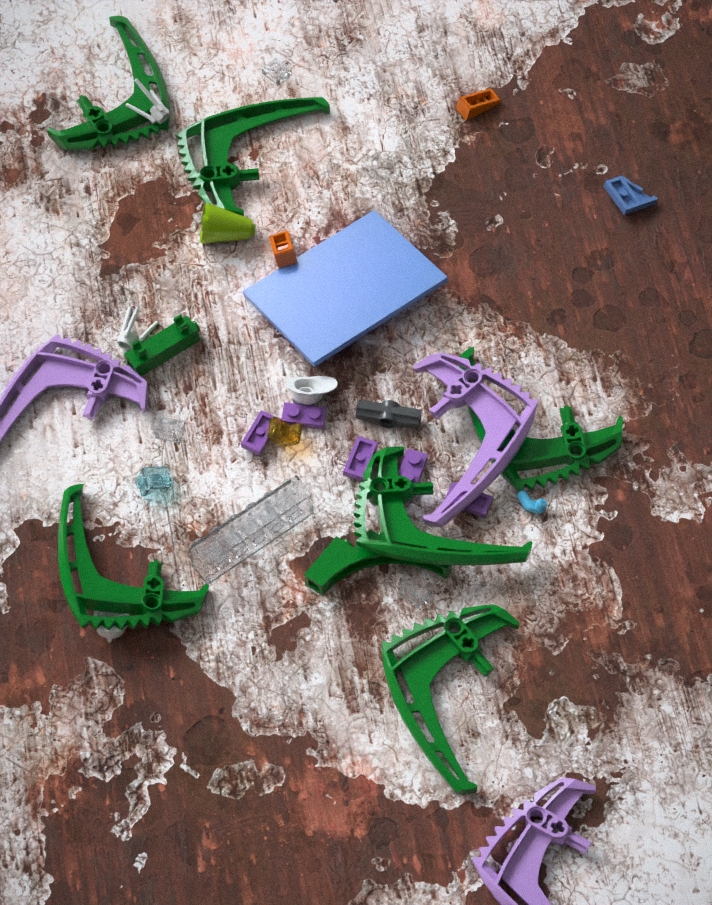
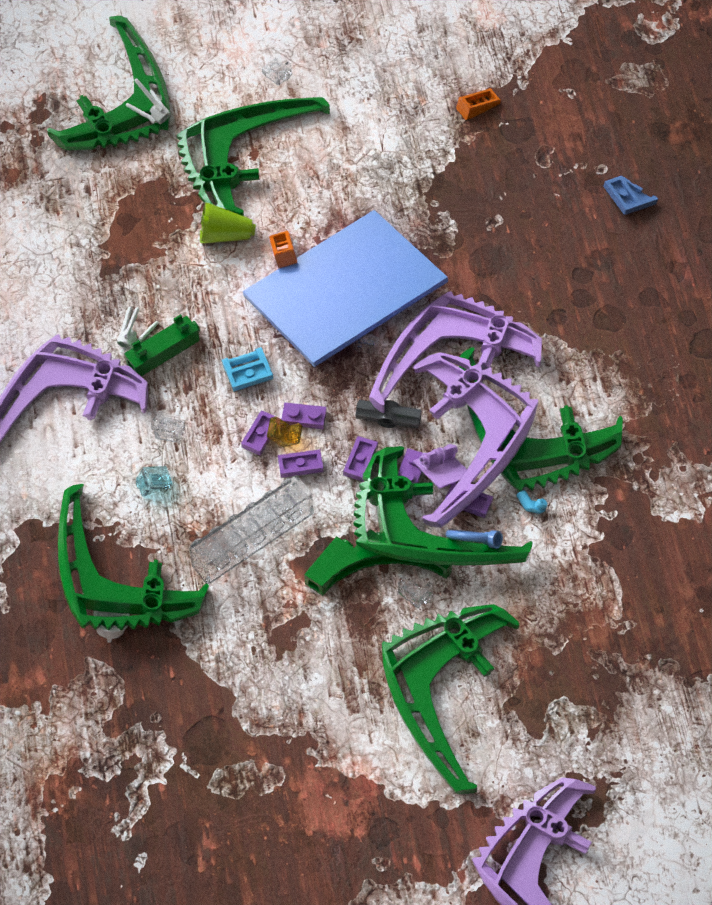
white piece [286,376,338,405] -> none
none -> medium azure plate [221,347,273,392]
none -> medium lavender plate [278,449,324,478]
none -> lavender piece [369,291,542,413]
none -> lavender hinge [413,444,467,489]
none -> medium blue piece [446,530,503,549]

